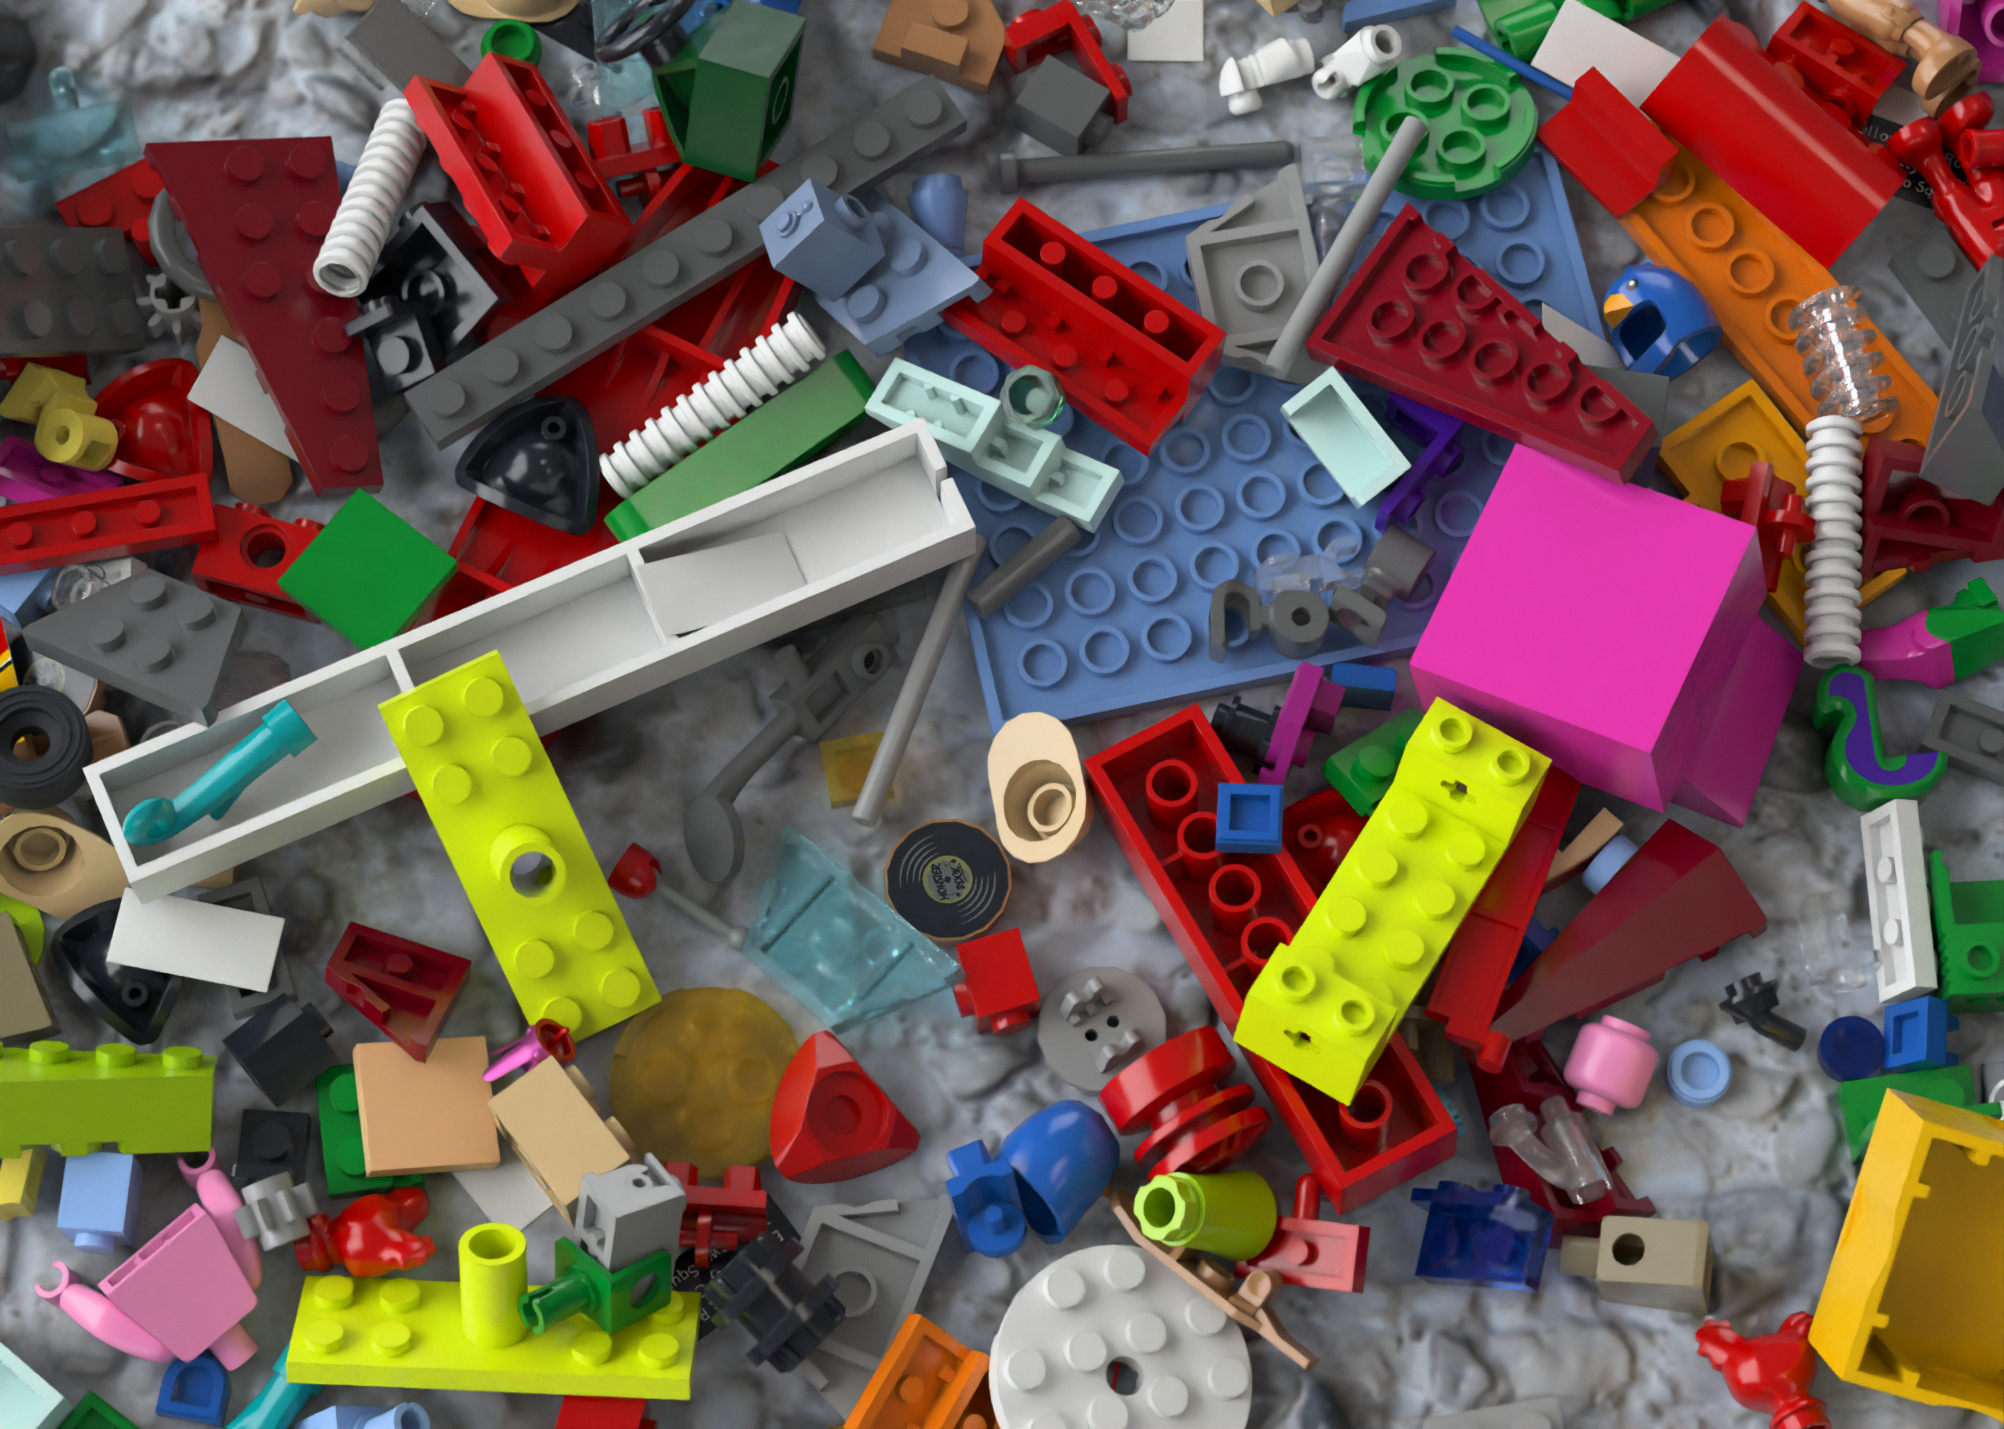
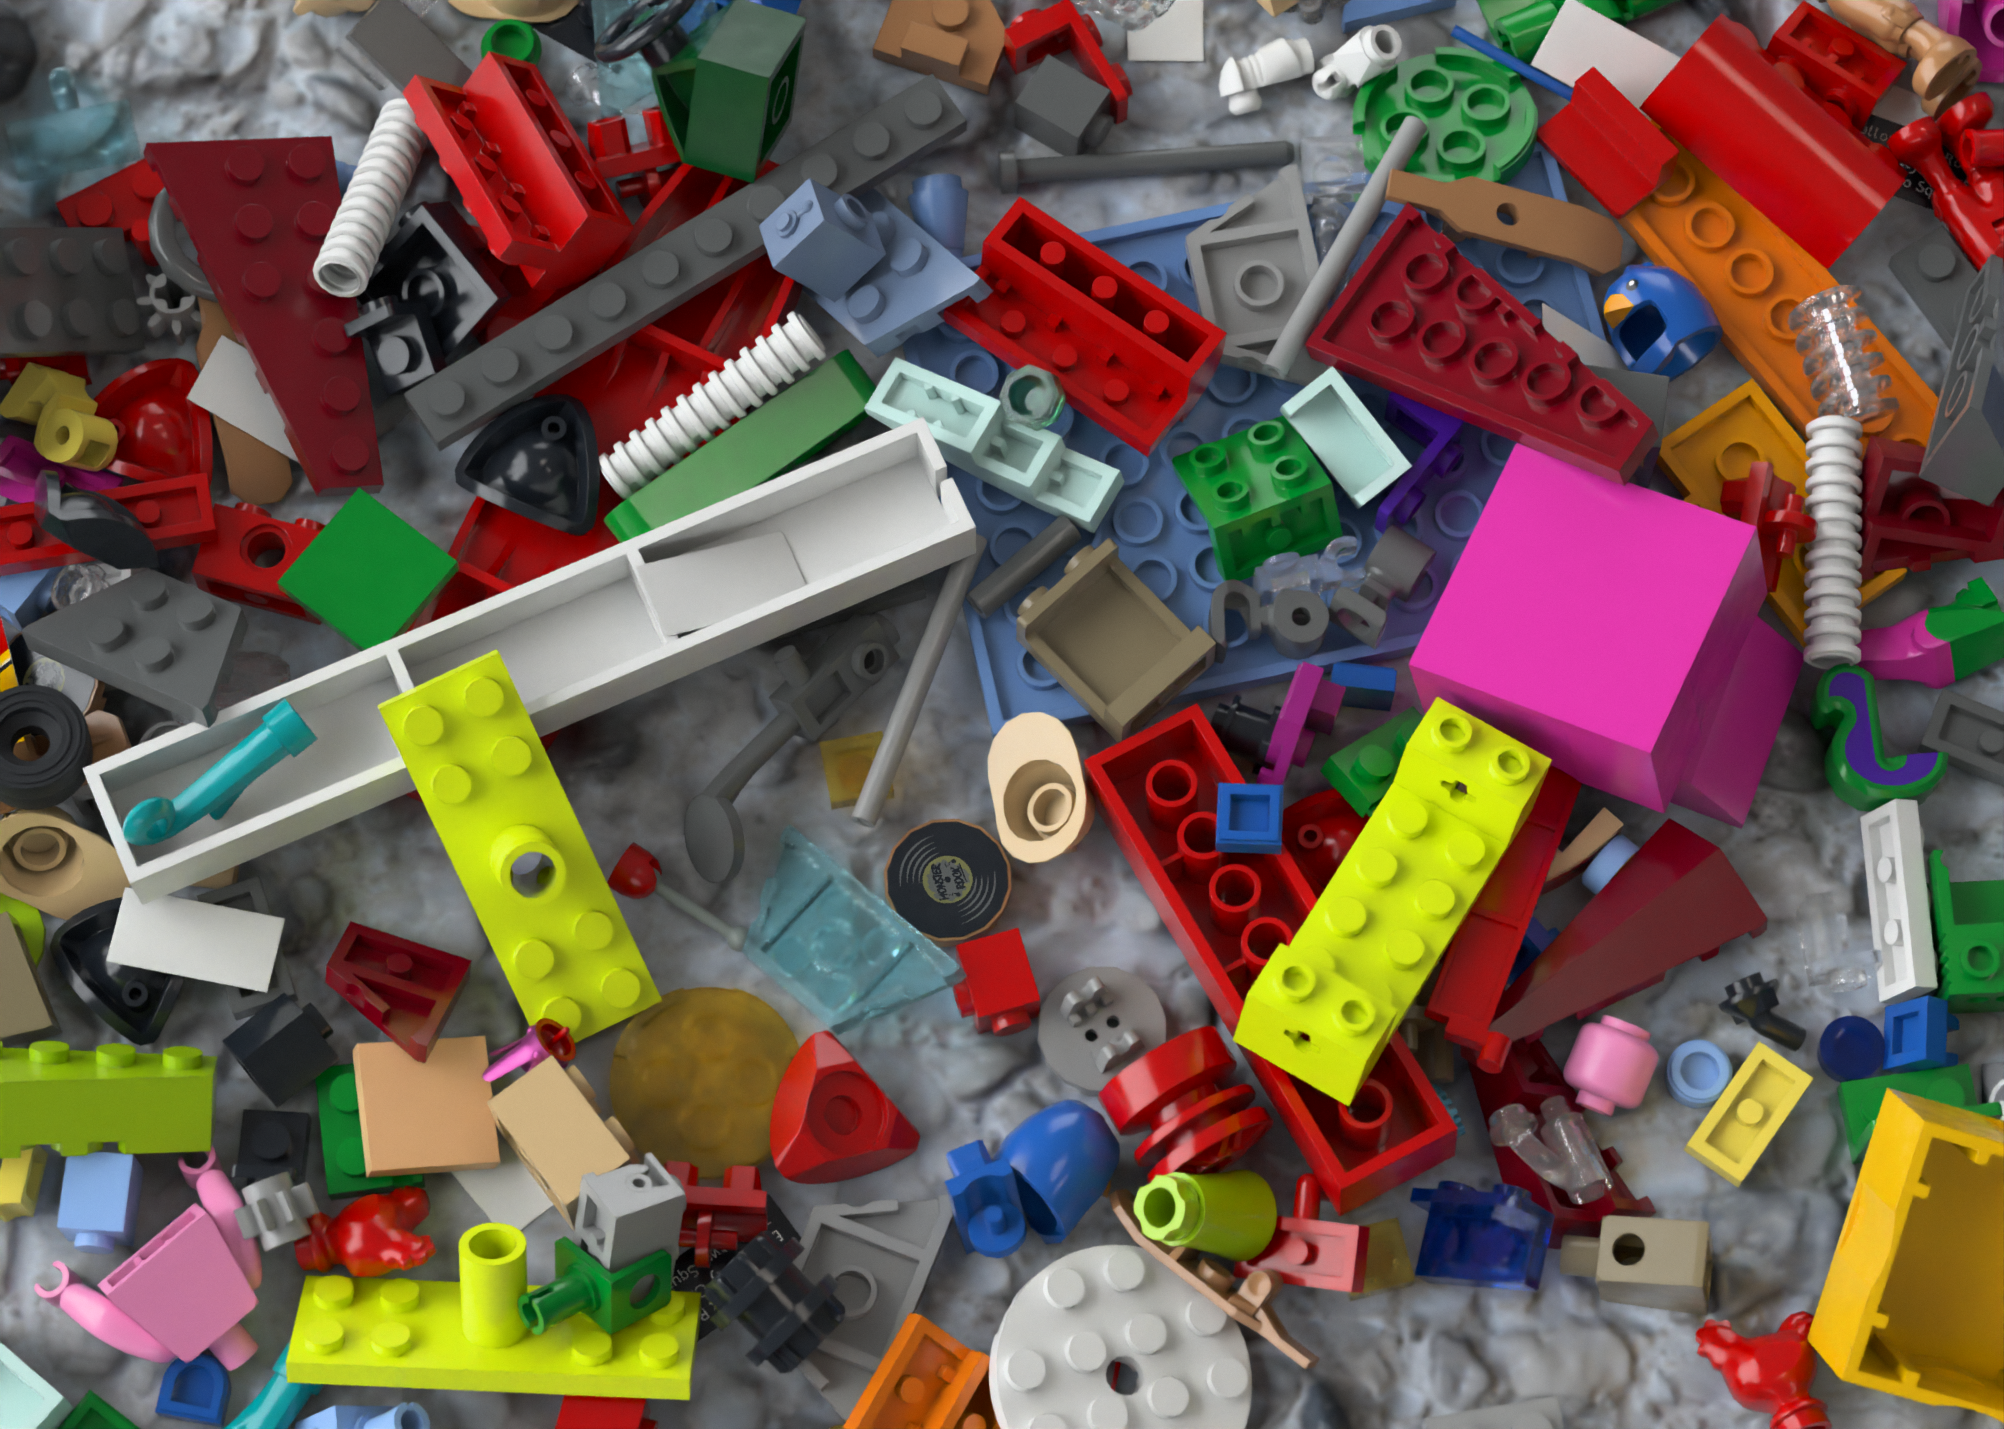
none -> black hat [34,470,160,570]
none -> dark tan panel [1016,538,1216,743]
none -> green bracket [1171,416,1344,582]
none -> clear yellow plate [1347,1217,1415,1302]
none -> medium nougat piece [1385,168,1623,277]
none -> light yellow plate [1684,1041,1814,1187]

